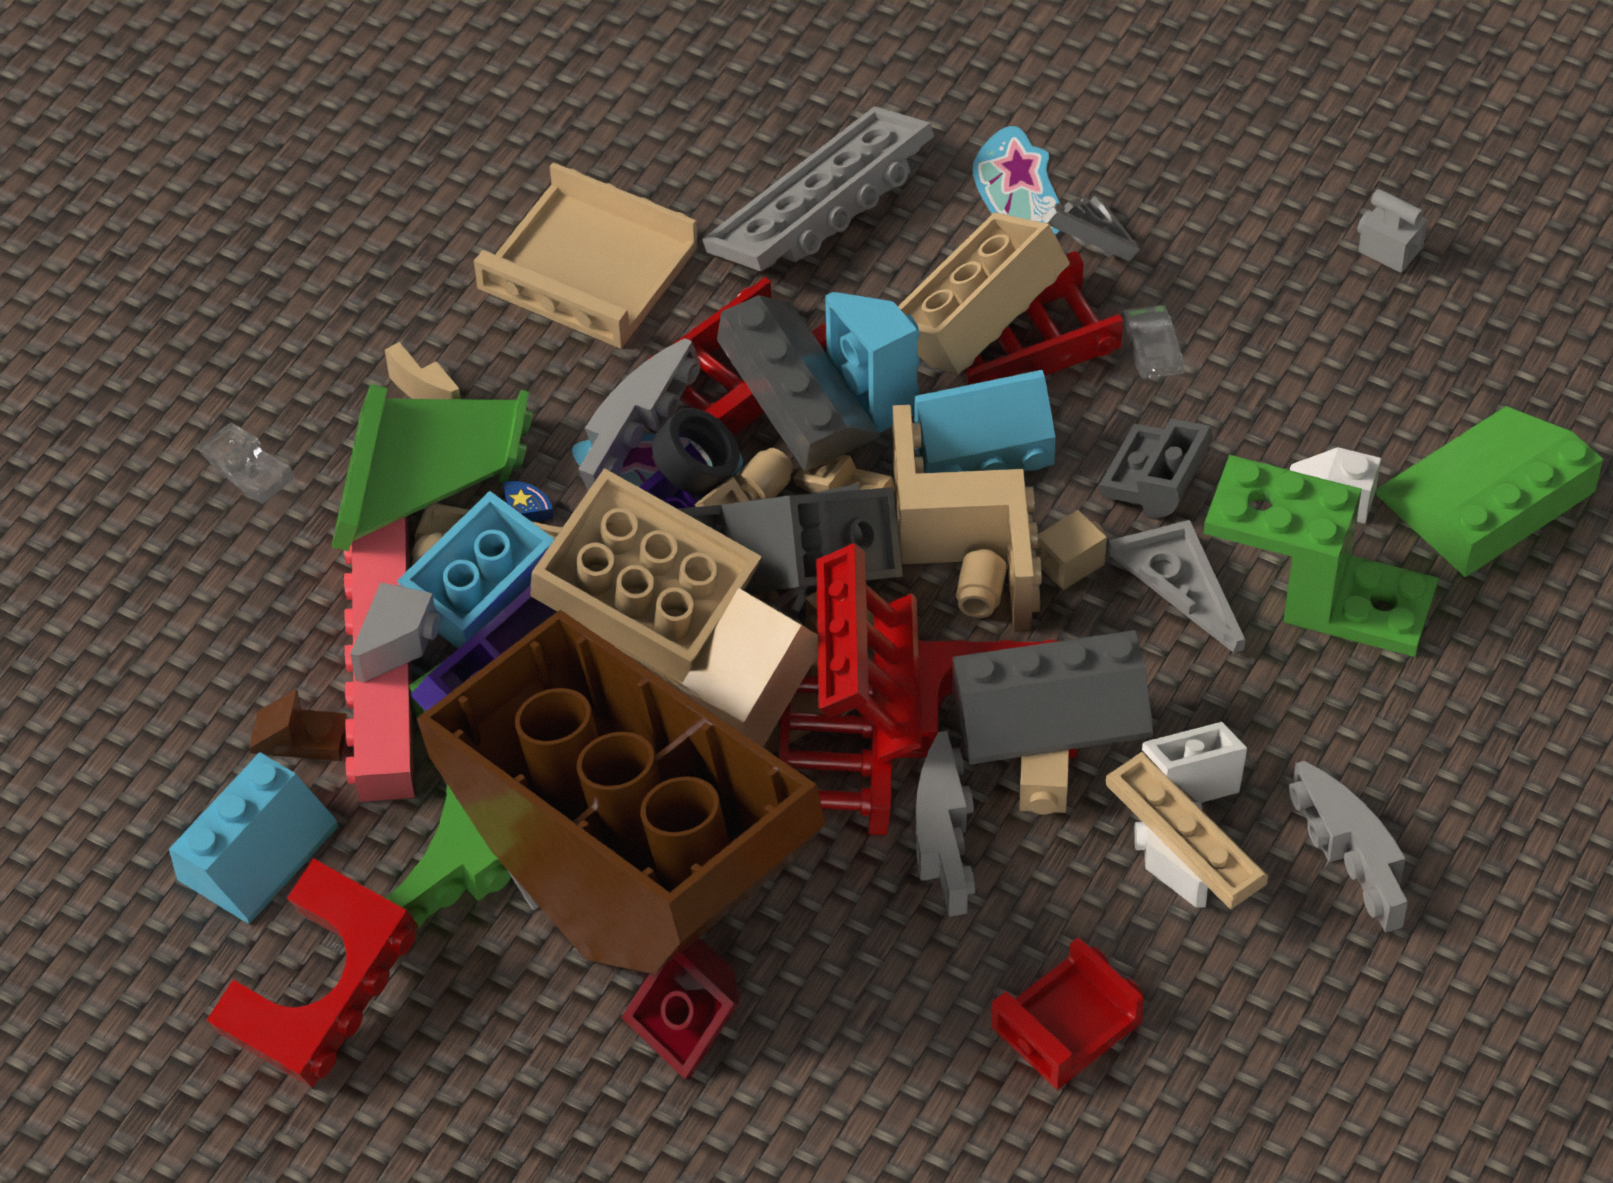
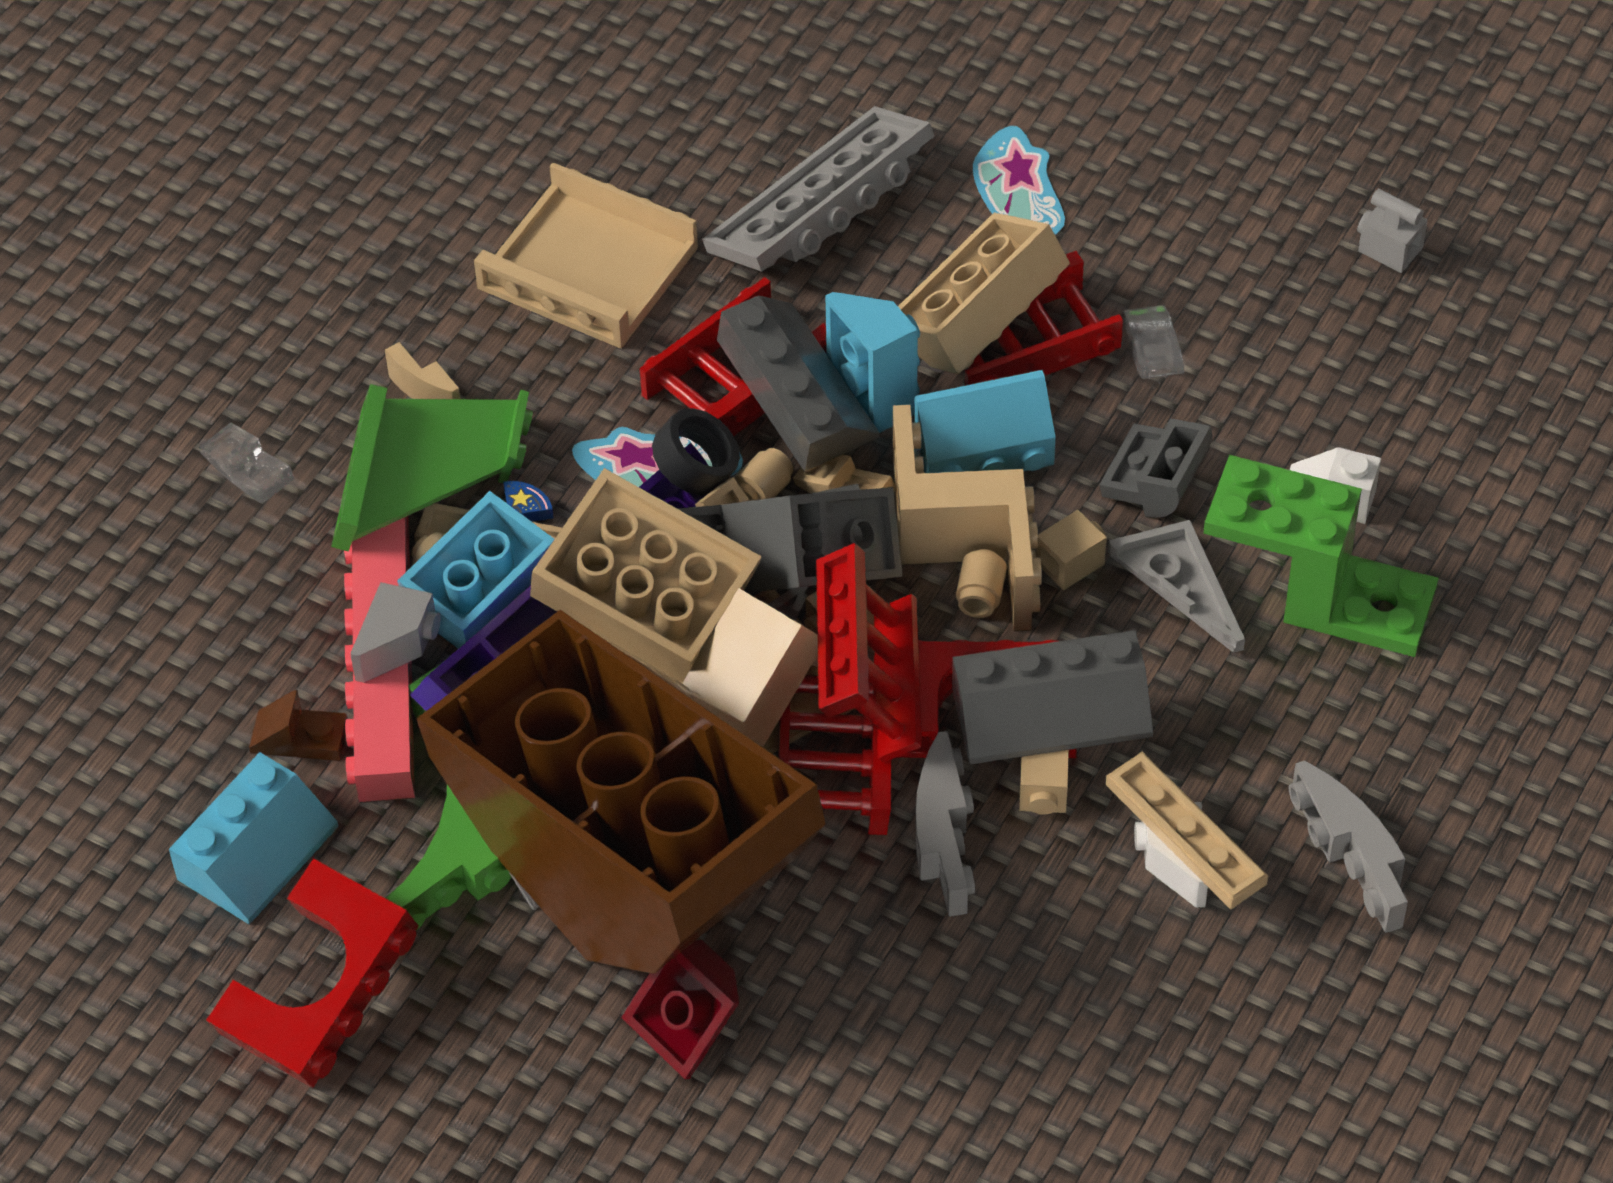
light grey slope [578,338,700,491] -> none
red panel [991,937,1144,1090] -> none
light grey wing [1041,196,1140,261] -> none
white slope [1142,722,1247,803] -> none
bright green slope [1375,406,1603,577] -> none

